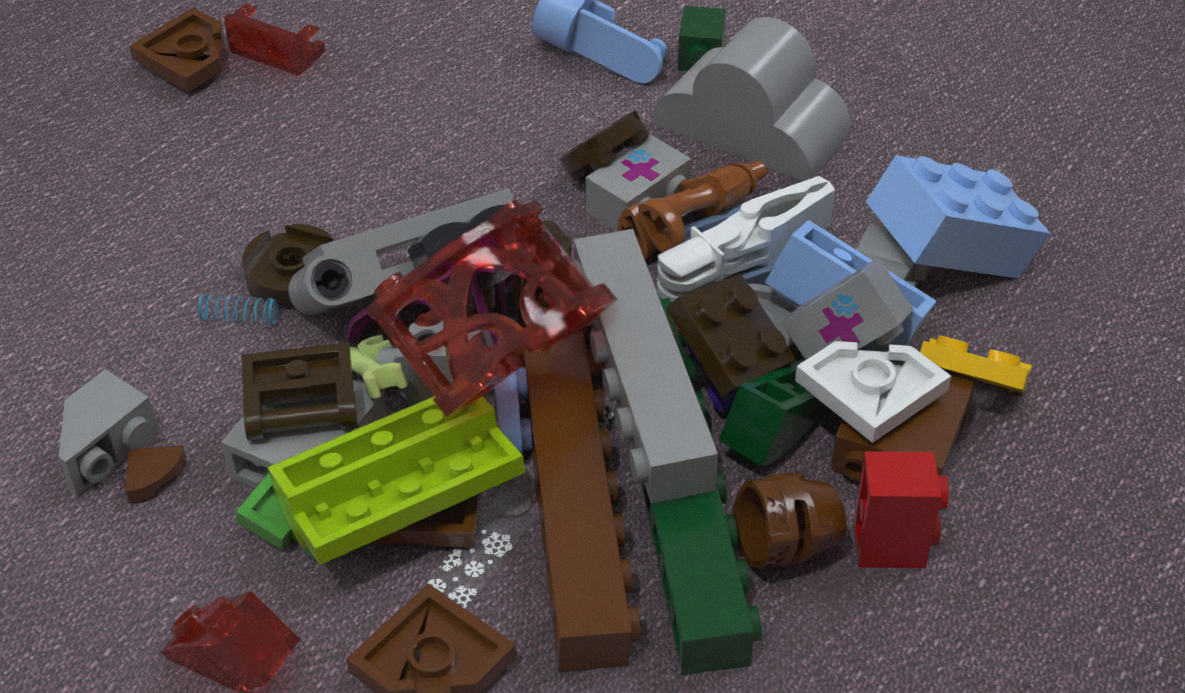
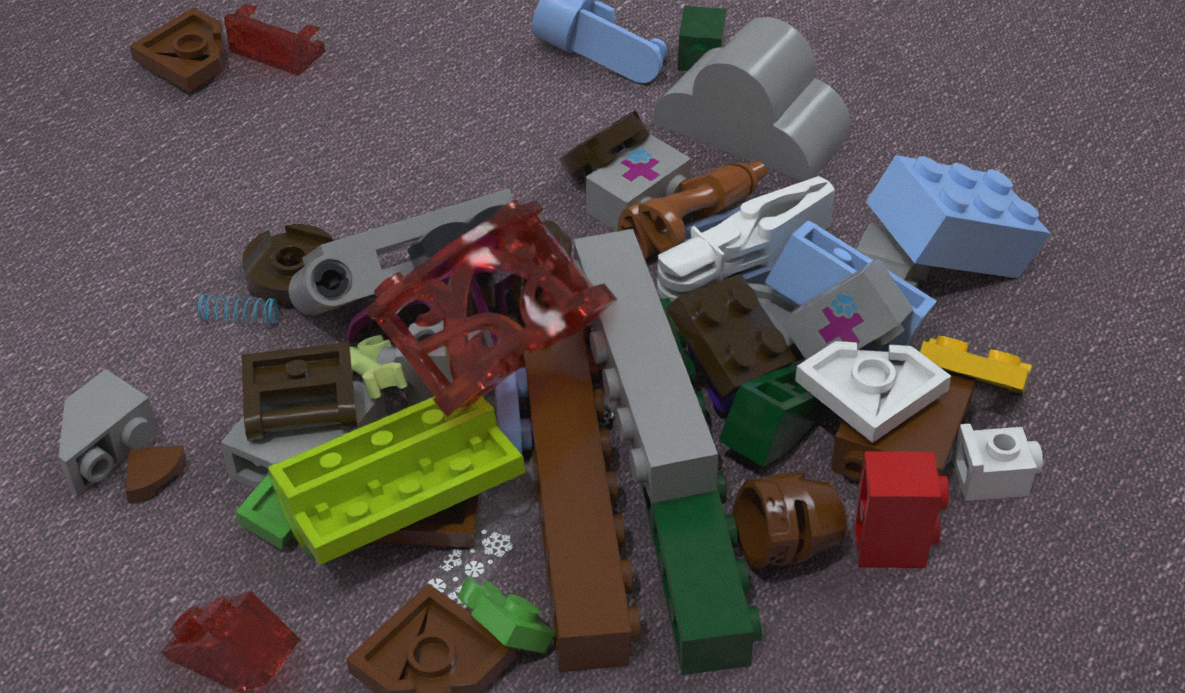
none -> bright green plate [457,576,555,654]
none -> white brick [952,424,1043,501]

